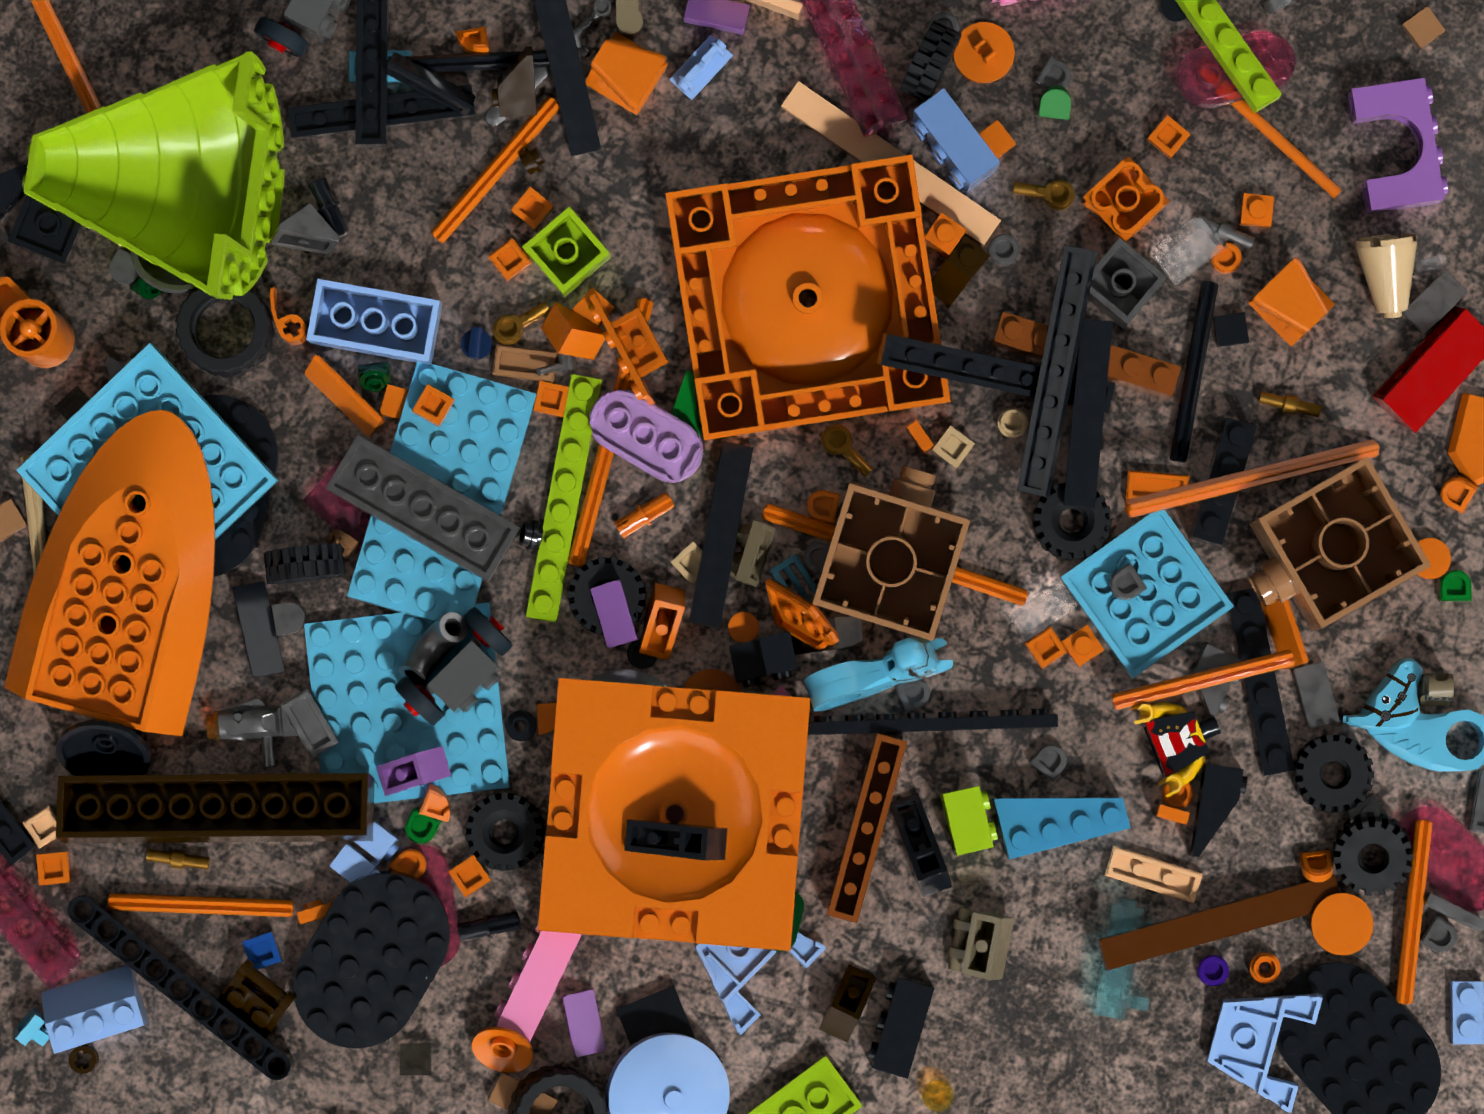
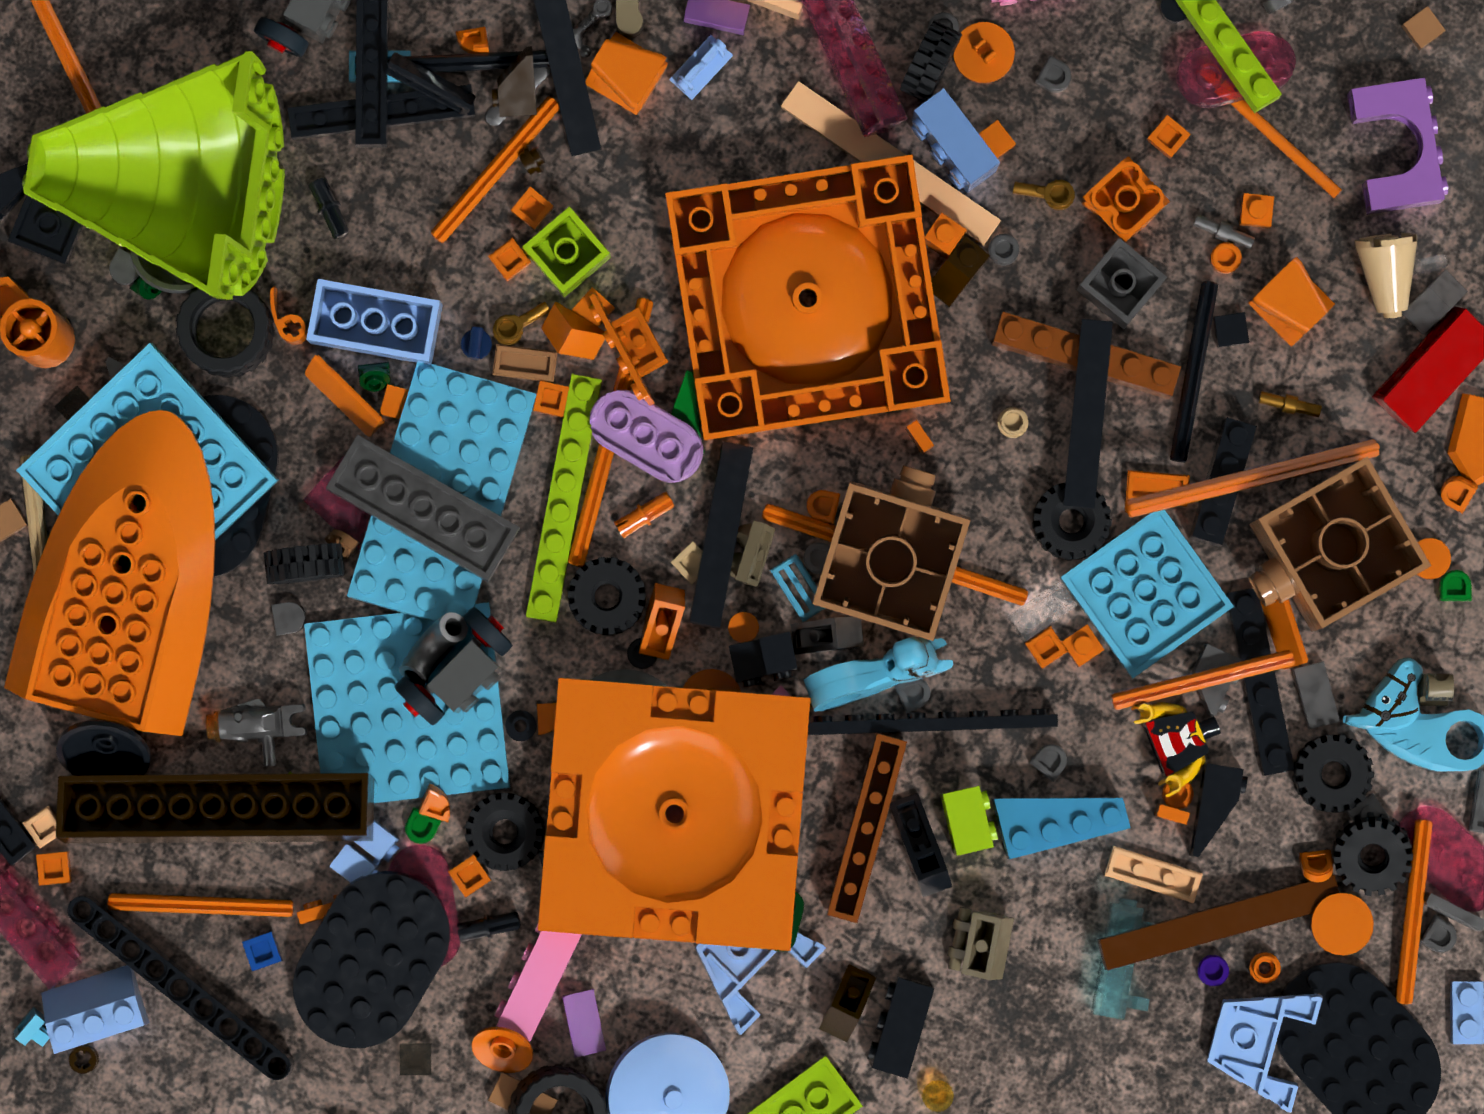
pearl gold bar [146,849,210,870] -> none
dark brown plate [219,958,297,1037] -> none
black slope [232,581,285,679] -> none
flat silver slope [270,203,339,255] -> none
flat silver tile [280,689,339,758] -> none
medium lavender slope [376,746,451,796] -> none
orange tile [389,849,427,879] -> none
orange tile [412,384,455,428] -> none
black plate [519,520,543,551] -> none
flat silver hand [536,354,576,376] -> none
medium lavender slope [591,579,638,649] -> none
black tile [616,985,696,1045] -> none
black slope [624,819,728,861] -> none
orange tile [765,578,839,651] -> none
pearl gold plate [821,424,873,477] -> none
black plate [876,333,1115,413] -> none
tan plate [932,425,975,469] -> none
black plate [1017,245,1097,497] -> none
green tile [1038,85,1071,120] -> none
flat silver tile [1109,563,1147,600] -> none
clear piece [1152,216,1227,285] -> none

